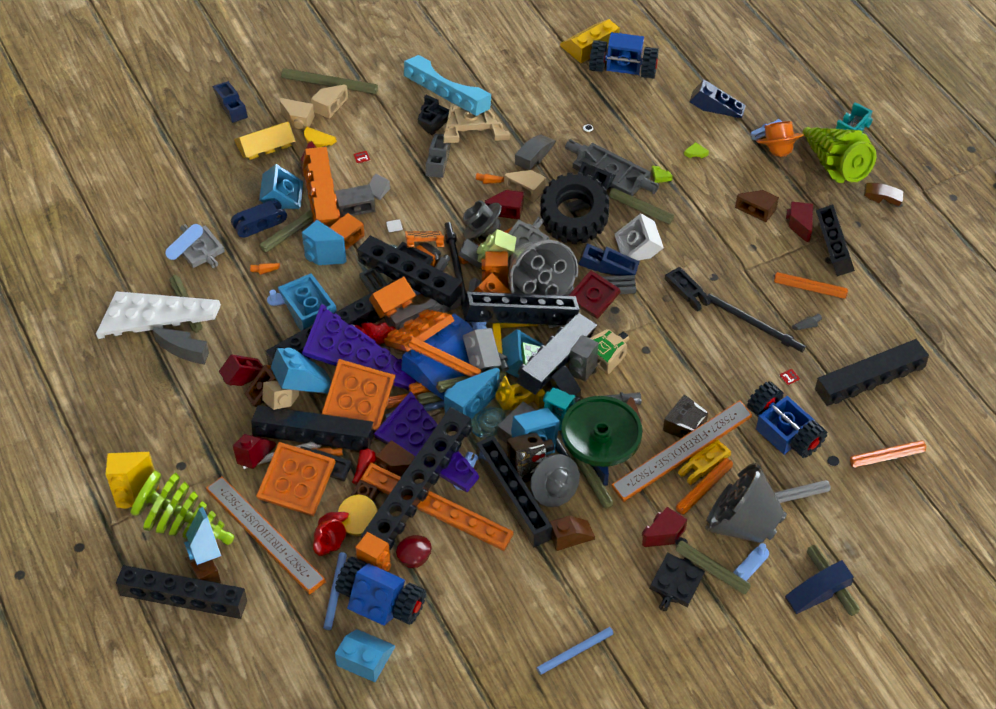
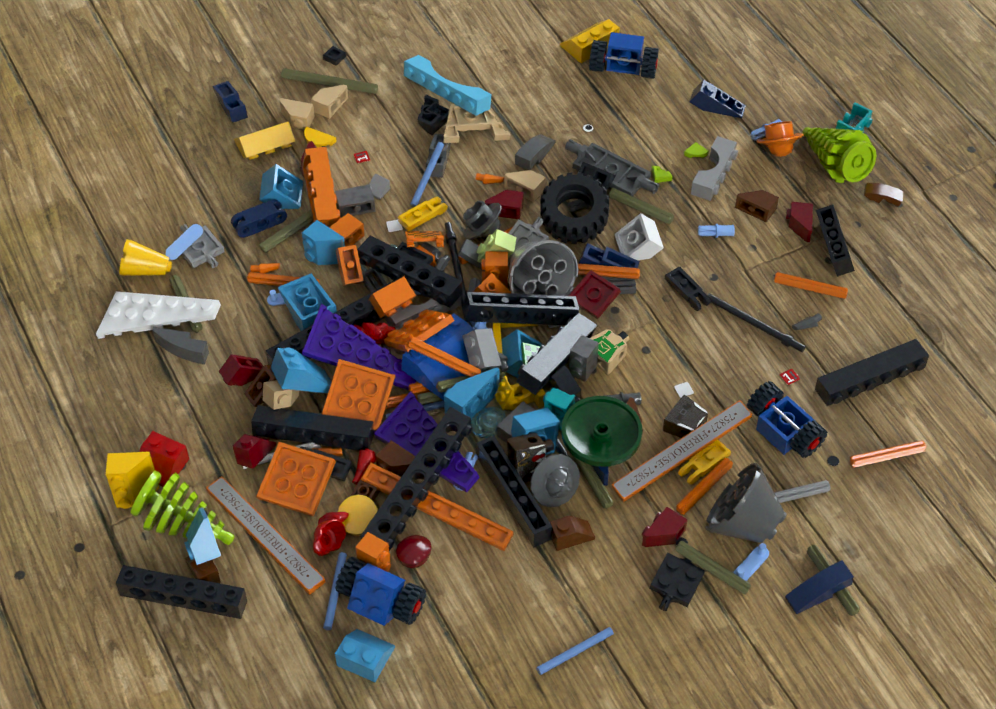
none -> yellow cone [119,239,172,276]
none -> red slope [139,431,189,487]
none -> orange axle [247,272,320,286]
none -> black tile [323,46,346,66]
none -> orange brick [335,245,364,286]
none -> yellow hinge [398,196,448,231]
none -> medium blue bar [410,142,444,207]
none -> orange axle [578,264,640,279]
none -> white sticker [674,382,694,398]
none -> light grey arch [691,136,738,201]
none -> light blue axle [698,224,735,238]

